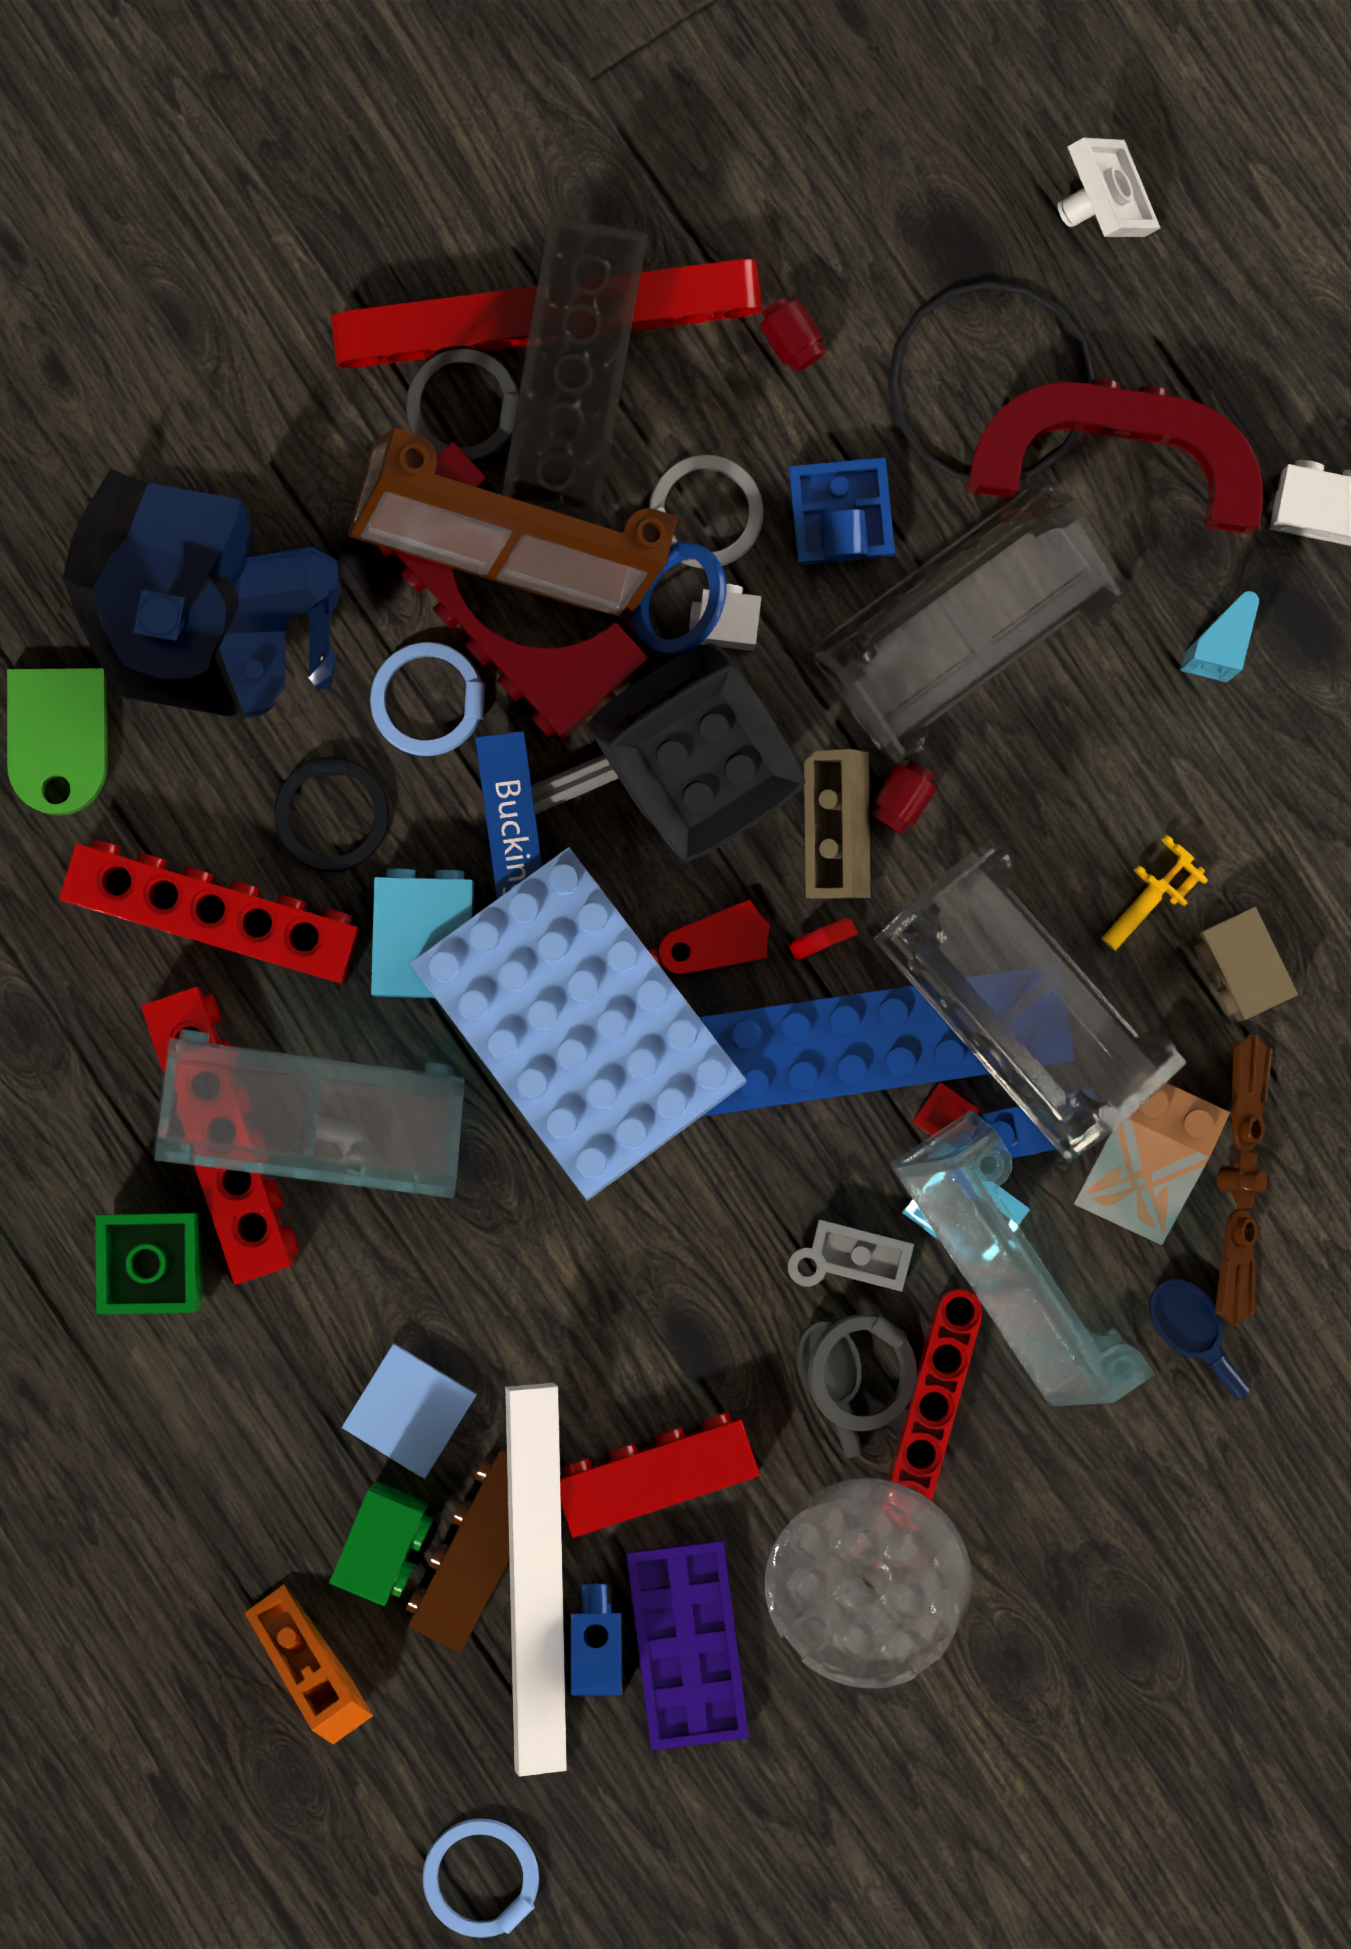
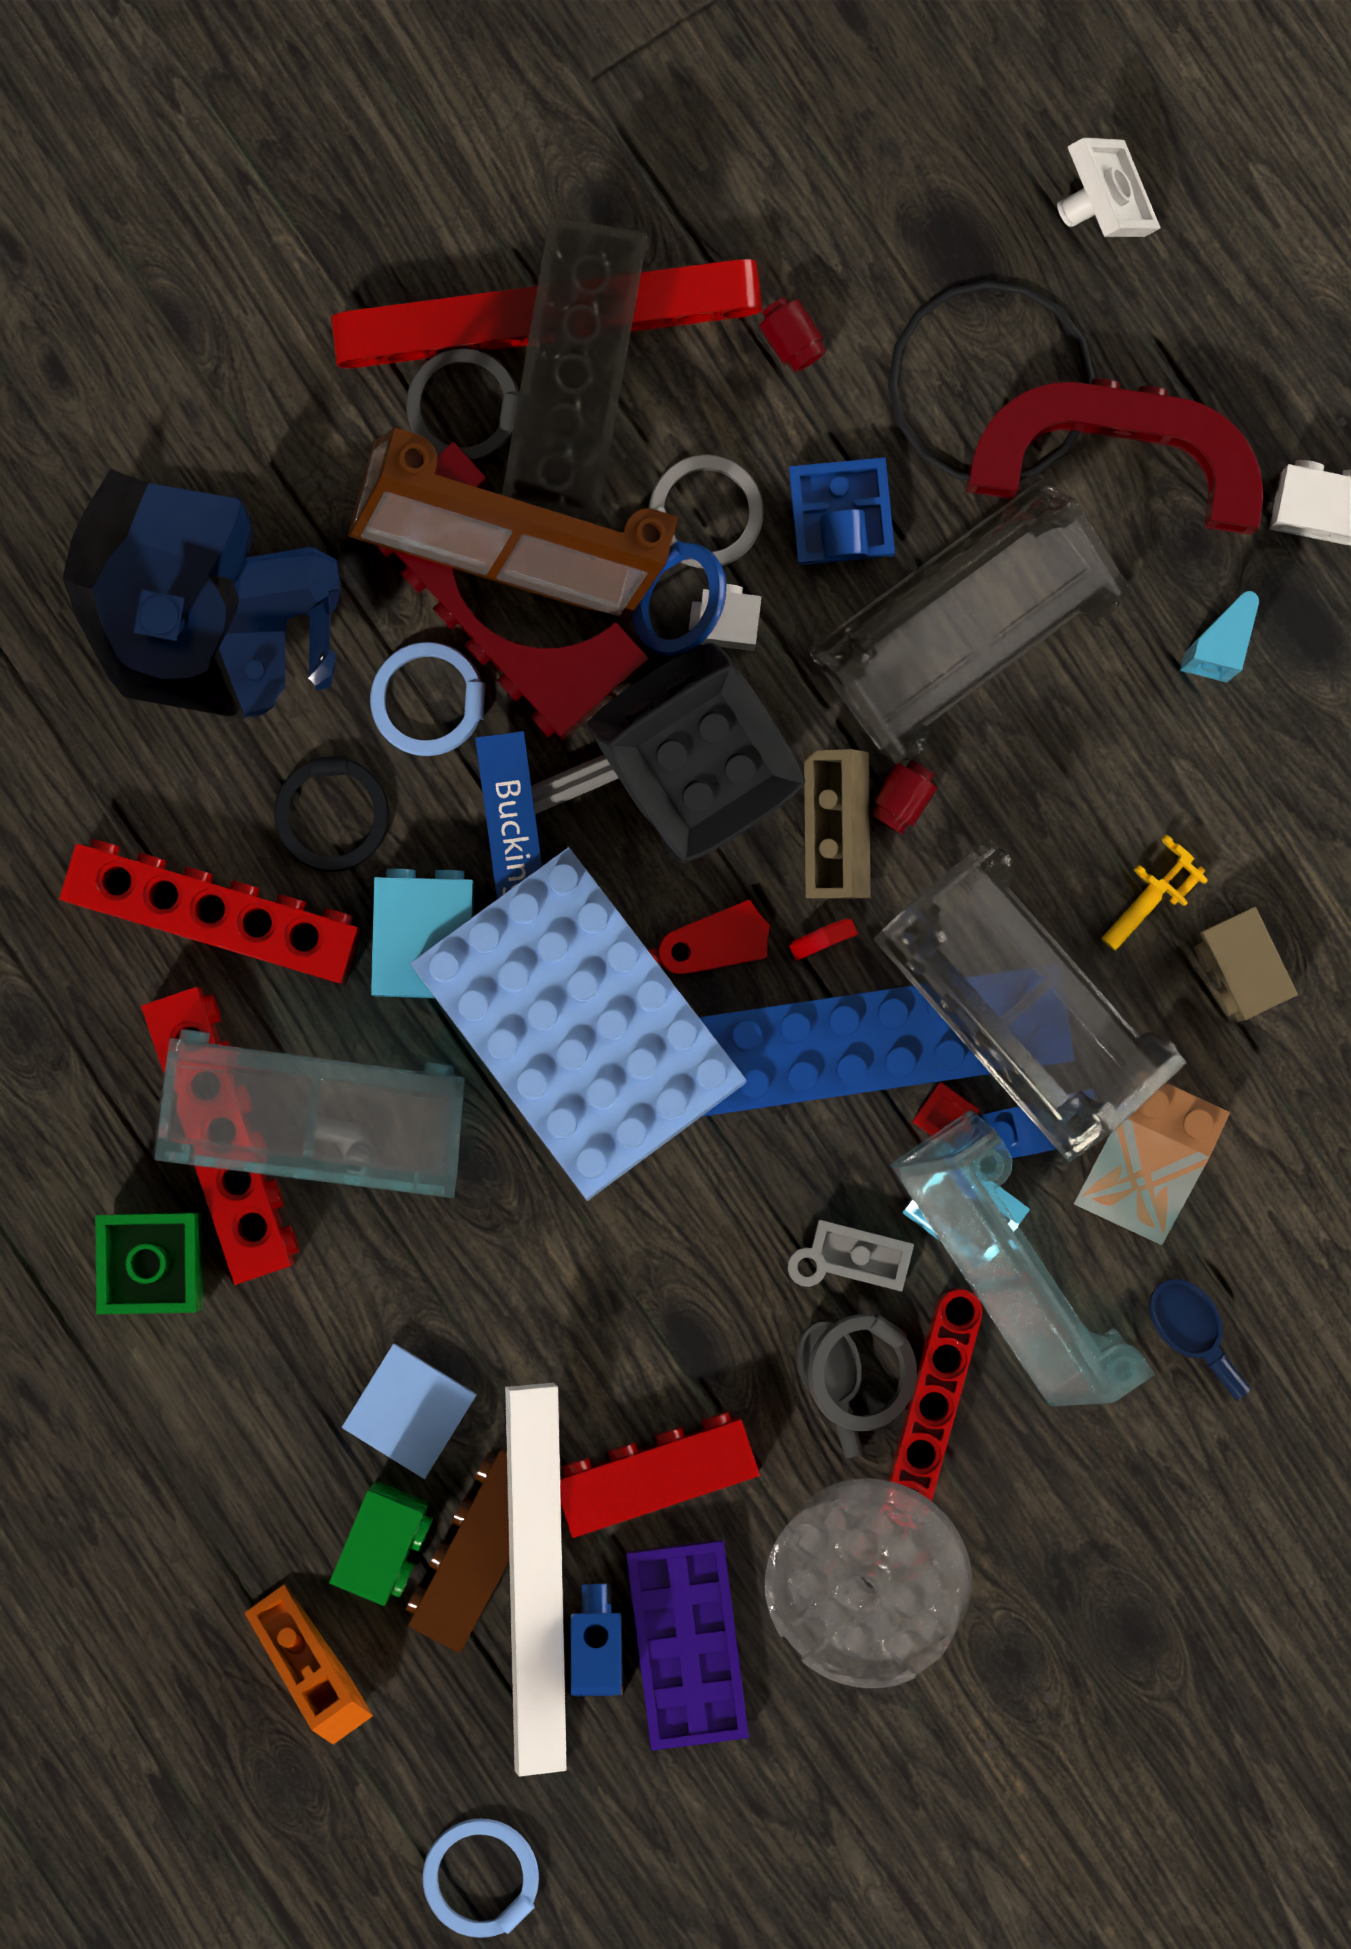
bright green tile [7,668,108,816] -> none
reddish brown piece [1215,1034,1273,1326] -> none

